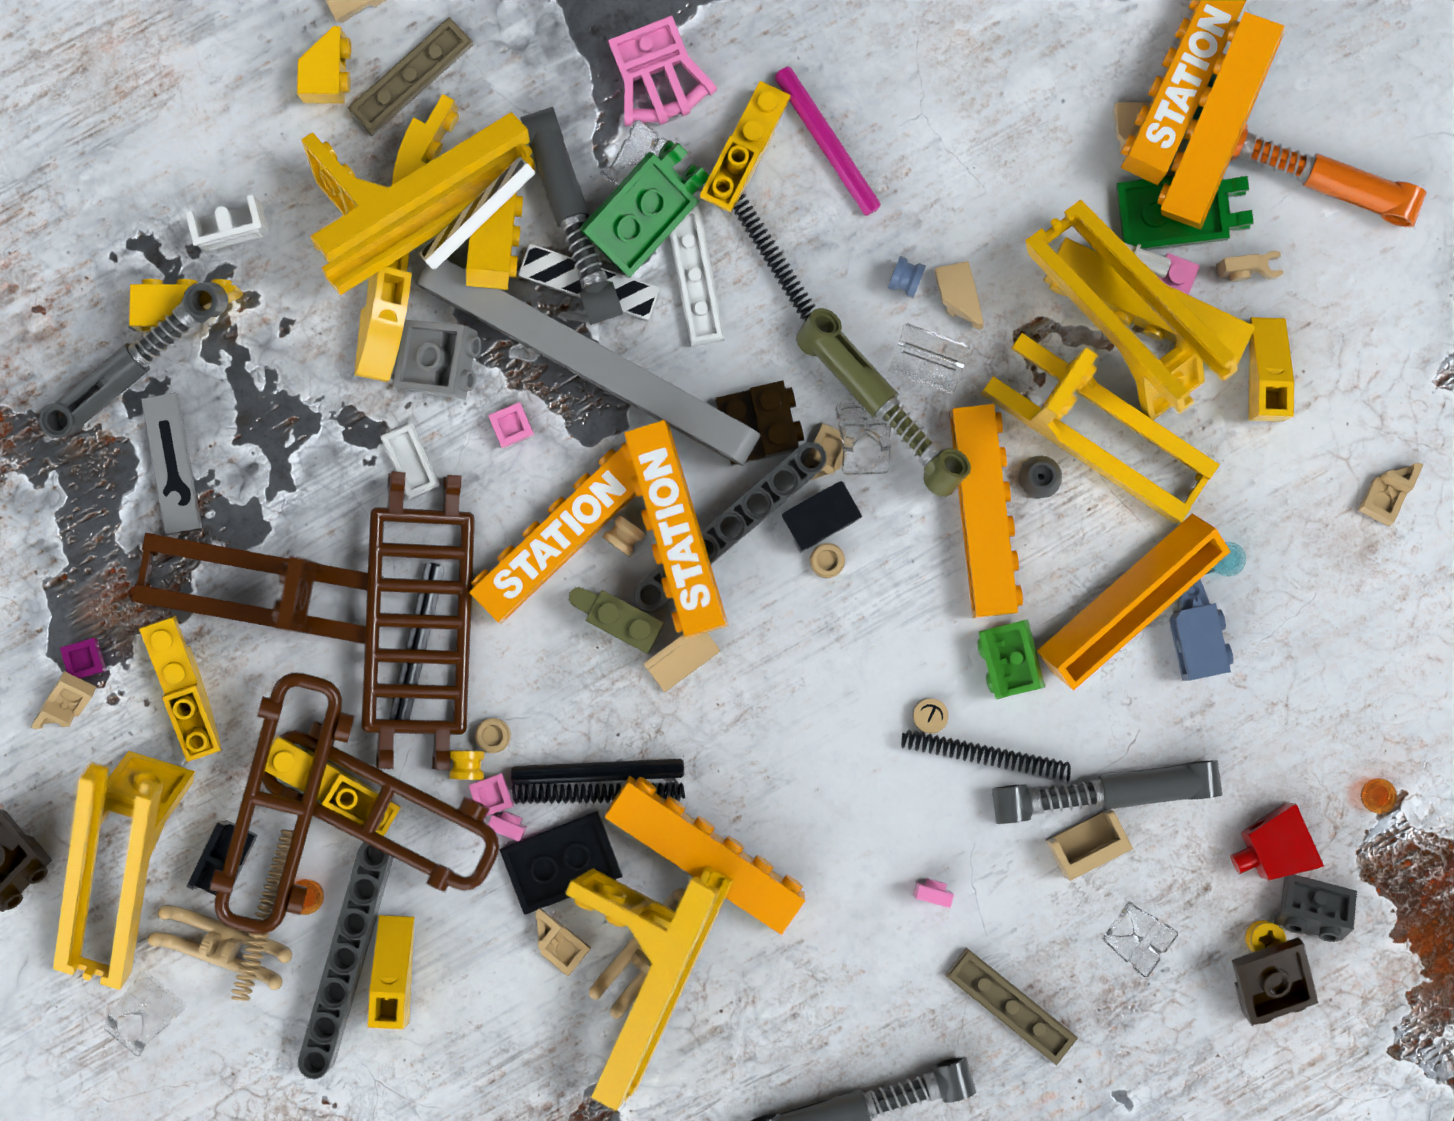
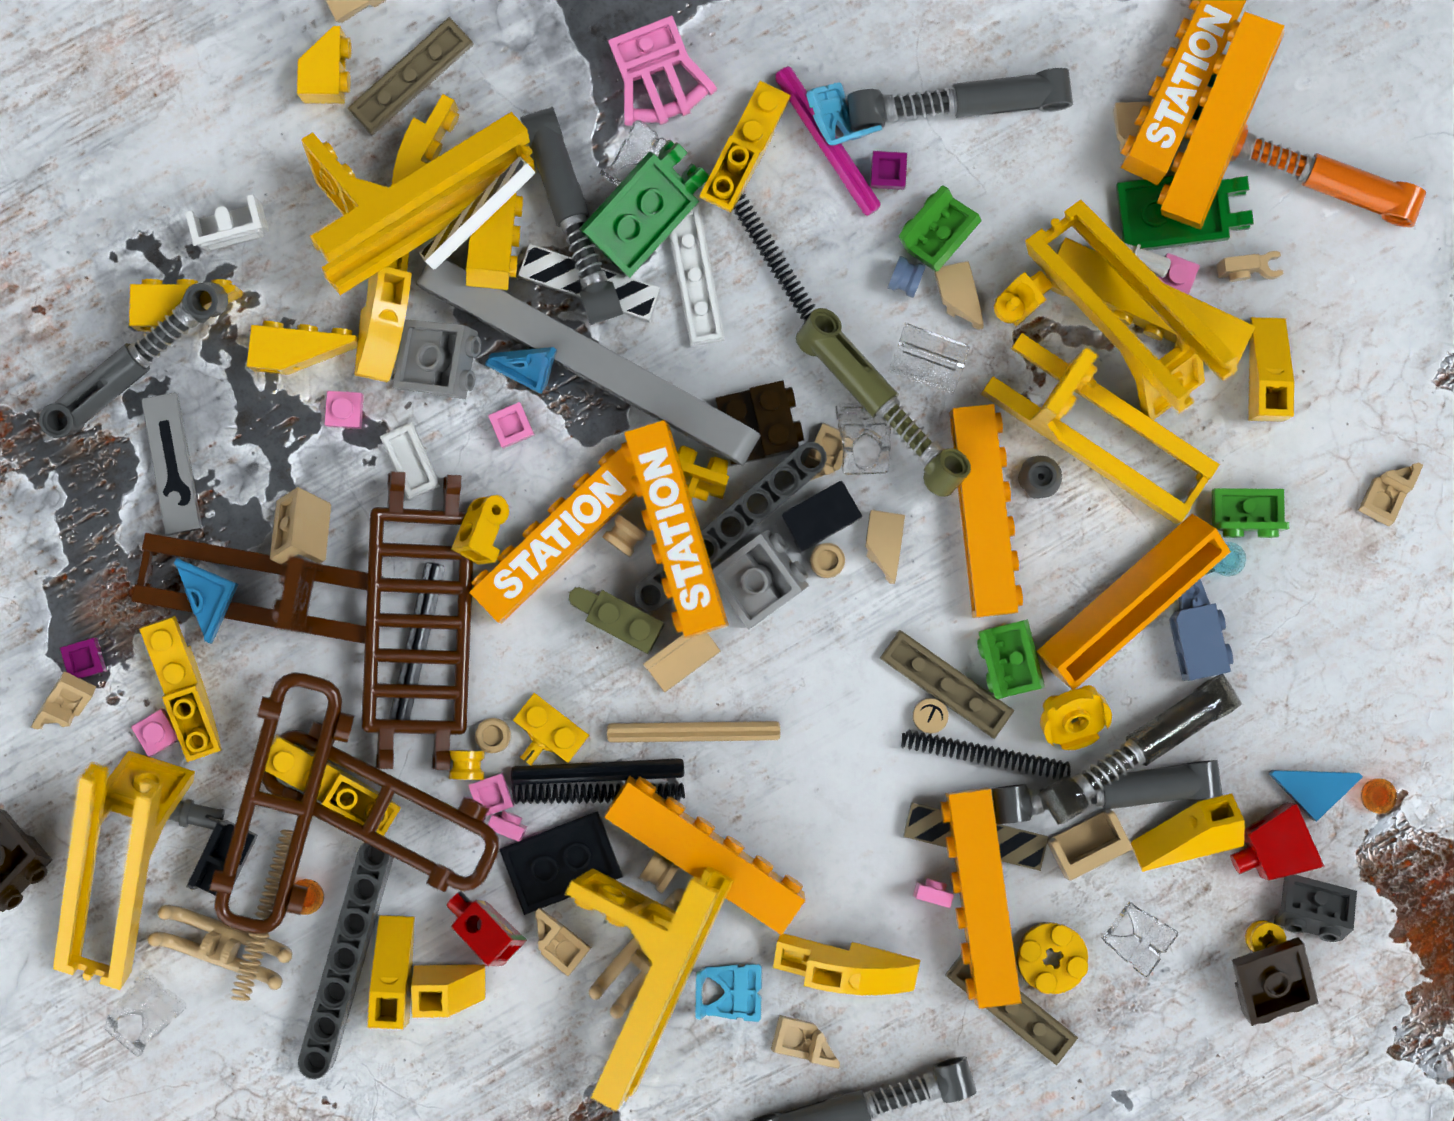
none -> bright pink plate [131,709,179,757]
none -> dark grey pin [168,799,225,830]
none -> dark azure tile [174,558,239,644]
none -> yellow slope [247,321,358,375]
none -> tan panel [270,487,331,564]
none -> bright pink plate [325,391,364,429]
none -> yellow slope [411,964,485,1018]
none -> red torso [446,891,527,967]
none -> yellow leg [451,495,509,565]
none -> dark azure tile [485,347,557,394]
none -> yellow plate [513,693,590,766]
none -> tan axle [607,721,780,742]
none -> tan wheel [639,852,679,893]
none -> yellow hips [677,445,729,502]
none -> medium azure piece [695,964,762,1022]
none -> light grey plate [713,529,809,630]
none -> tan slope [771,1015,840,1069]
none -> yellow slope [773,933,921,995]
none -> medium azure piece [806,82,882,145]
none -> dark grey piece [847,68,1073,132]
none -> tan slope [865,510,905,584]
none -> magenta plate [870,151,907,190]
none -> dark tan tile [879,630,1015,739]
none -> bright green bracket [899,185,982,272]
none -> tile [903,802,1048,871]
none -> light orange brick [941,787,1021,1009]
none -> yellow hips [994,271,1053,327]
none -> yellow plate [1016,922,1088,994]
none -> clear smoke piece [1038,674,1242,825]
none -> yellow plate [1040,685,1112,750]
none -> yellow slope [1131,793,1244,872]
none -> bright green bracket [1212,488,1290,538]
none -> dark azure tile [1269,770,1363,822]

